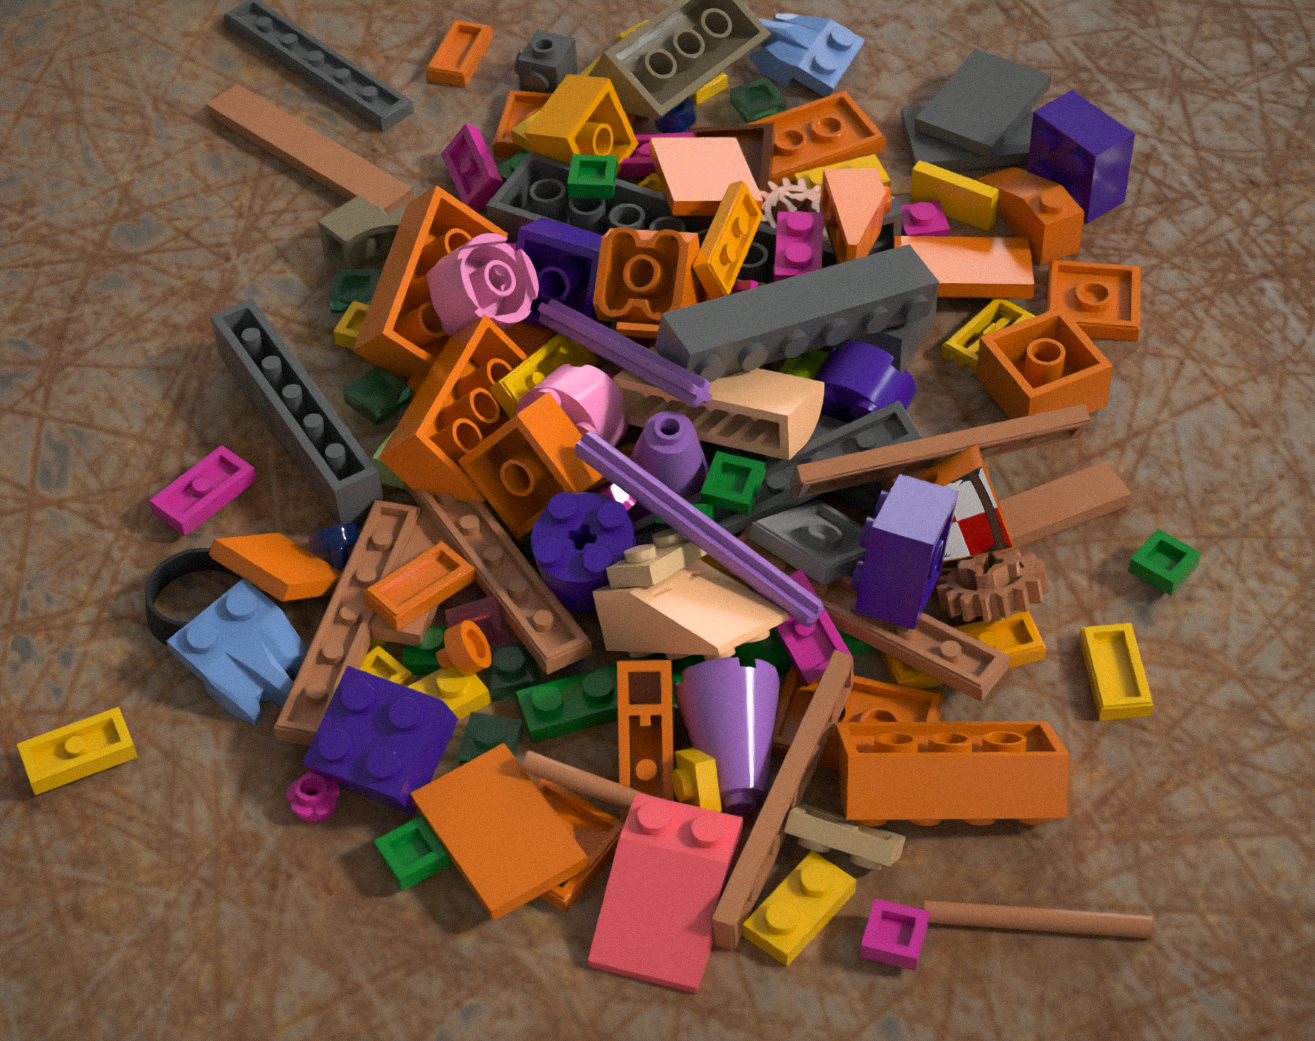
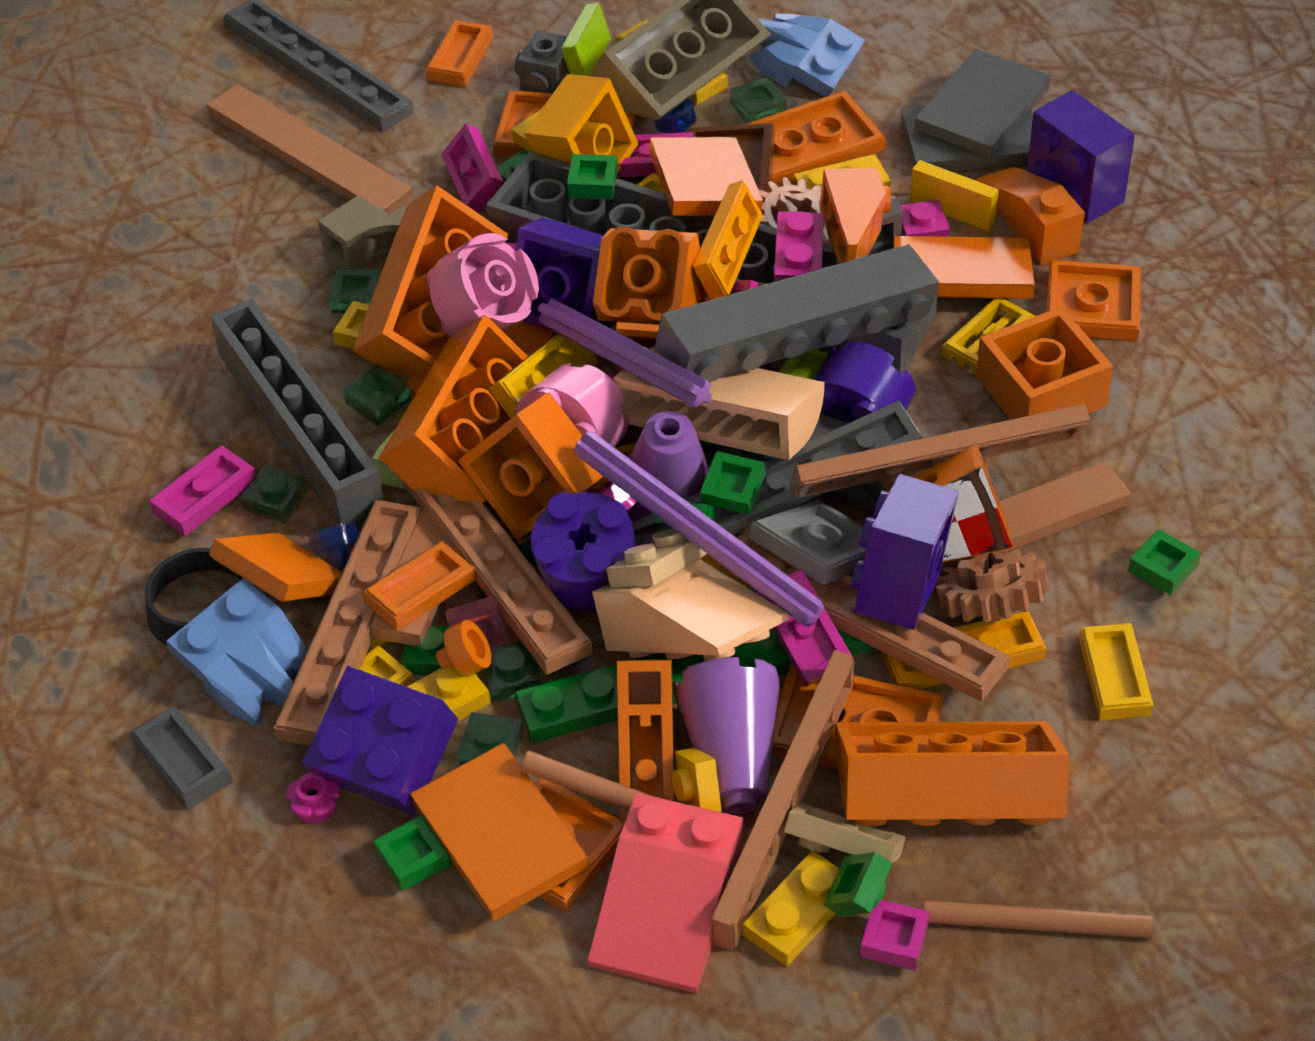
yellow plate [17,707,138,795] -> none
none -> dark grey tile [130,706,233,810]
none -> plate [240,464,309,524]
none -> lime tile [561,3,611,76]
none -> green plate [823,852,892,917]

